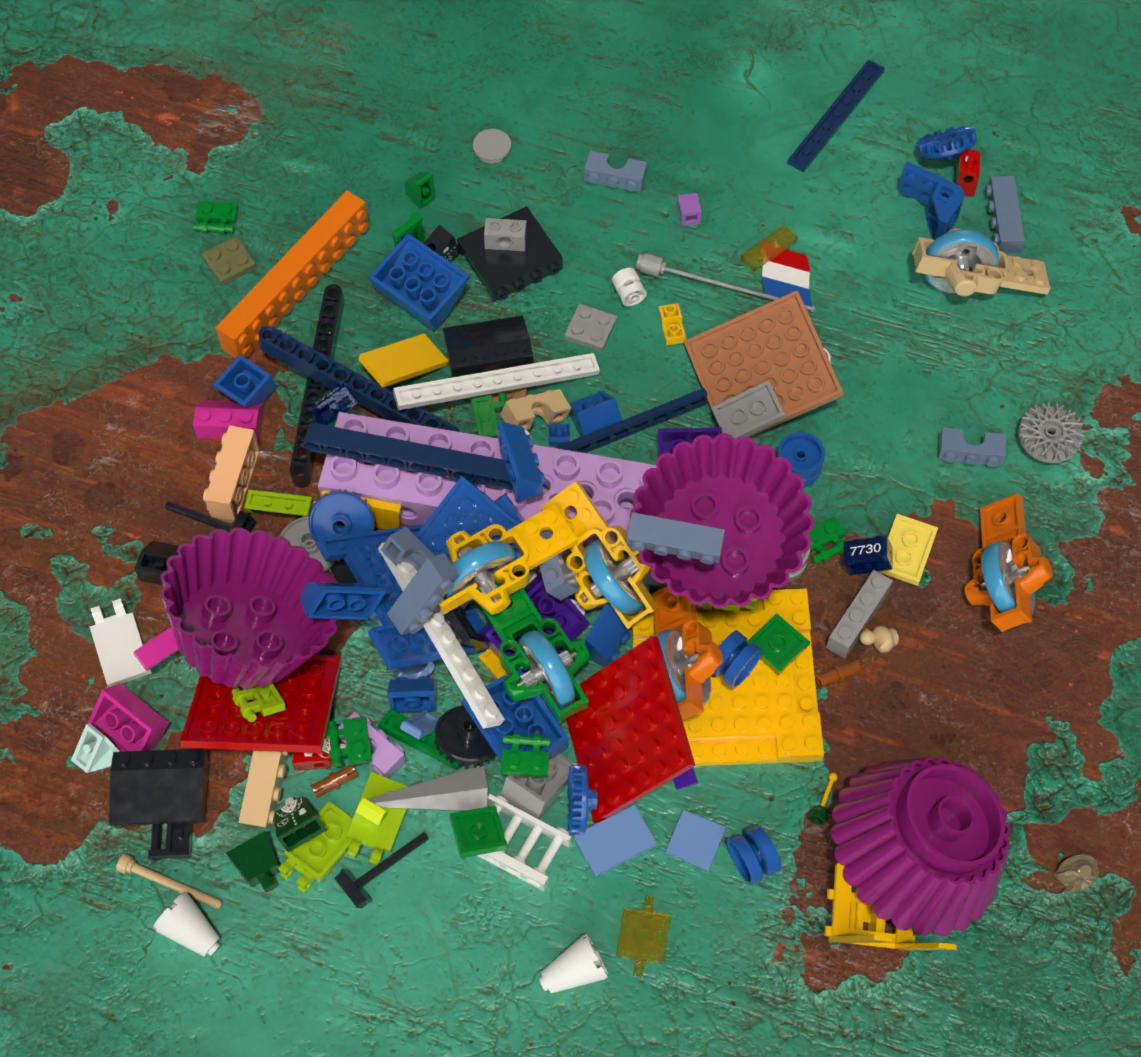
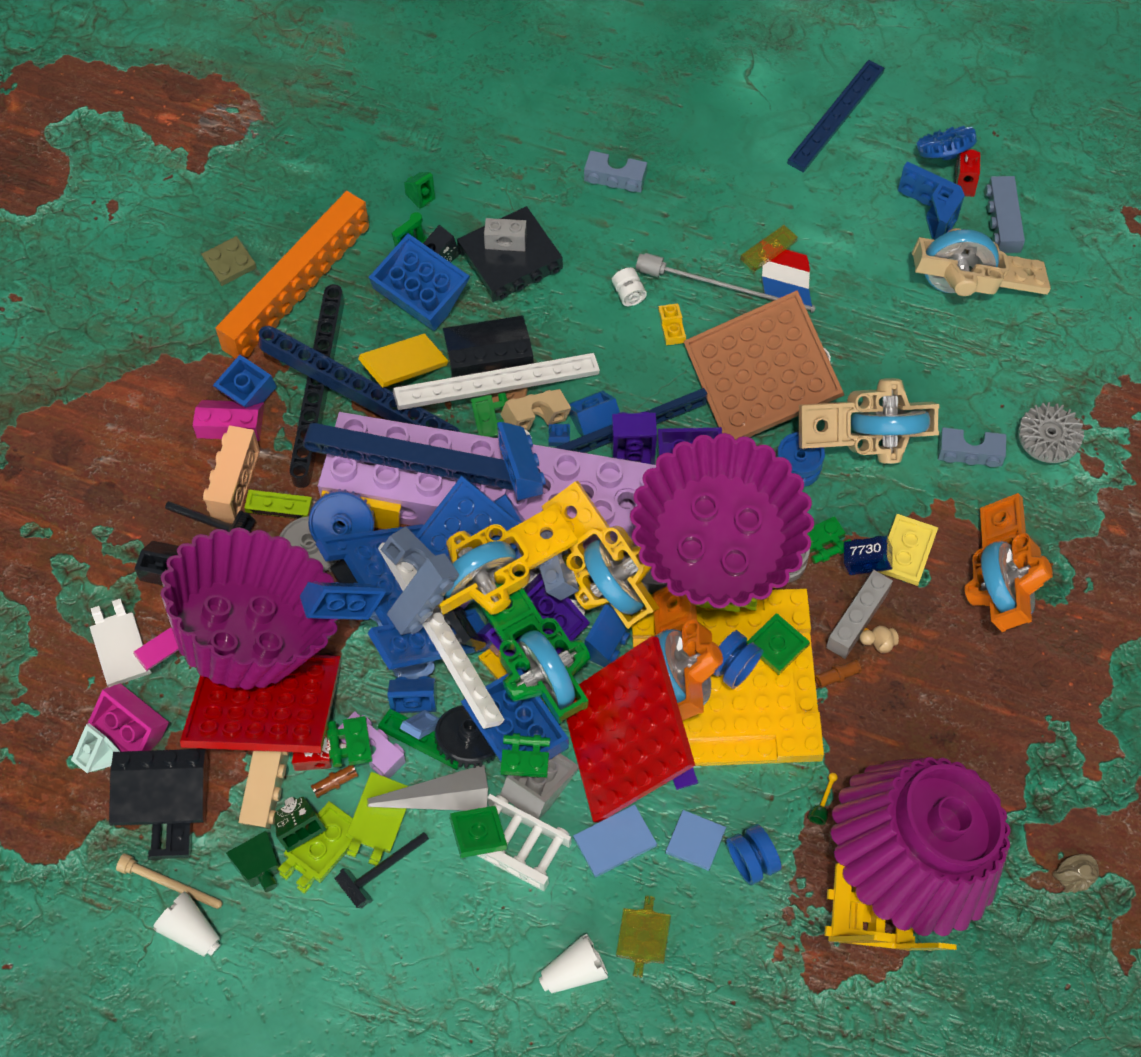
green plate [193,201,239,234] -> none
lime plate [232,682,285,722] -> none
clear blue brick [308,382,358,425] -> none
neon yellow piece [356,798,386,825] -> none
light grey tile [473,129,512,164] -> none
light grey plate [564,303,617,352] -> none
blue wheel [567,764,597,835] -> none
sand blue brick [627,512,725,564] -> none
medium lavender brick [677,193,702,226] -> none
light grey plate [711,380,787,440] -> none
none -> dark purple brick [611,411,657,465]
none -> tan piece [799,378,939,464]

